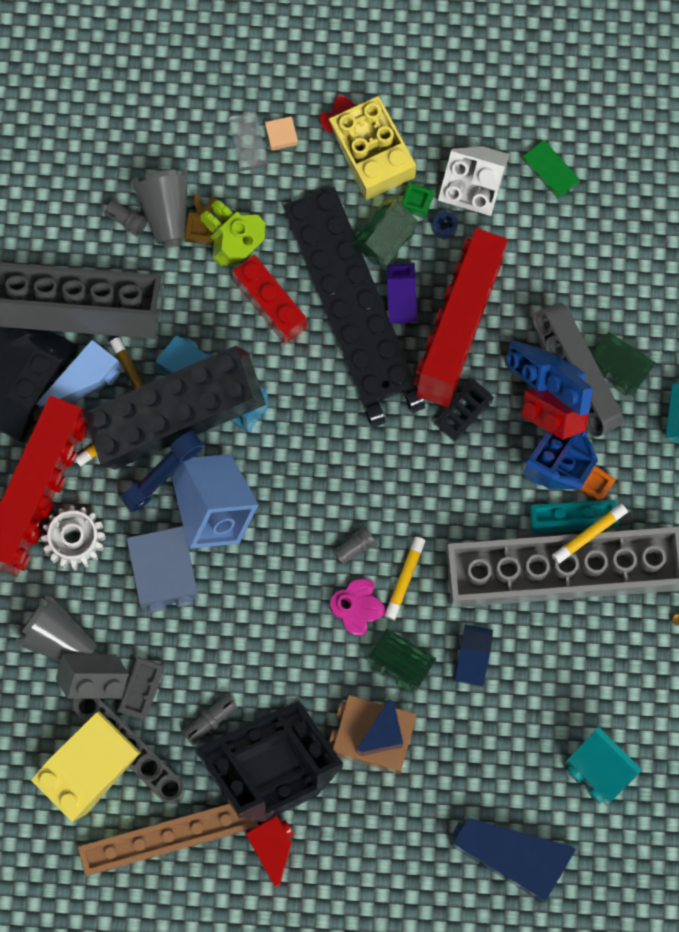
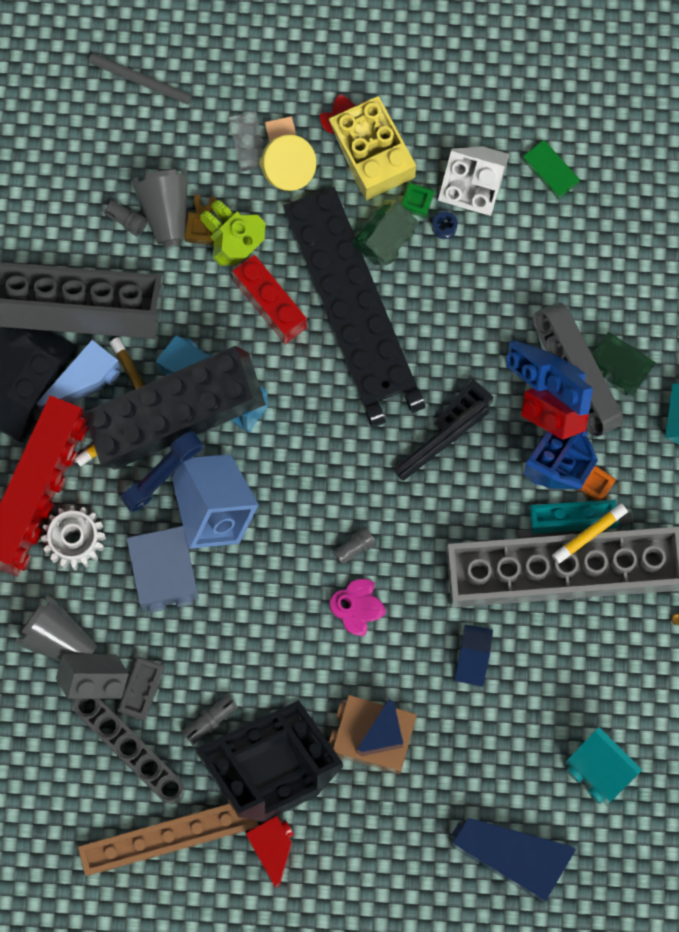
light yellow slope [31,711,141,822] -> none
clear green brick [368,628,437,692] -> none
yellow bar [384,537,425,620] -> none
dark purple slope [387,263,417,324] -> none
red brick [414,228,508,407] -> none
none -> dark grey bar [89,53,192,105]
none -> light yellow tile [259,135,316,191]
none -> black axle [394,400,489,481]

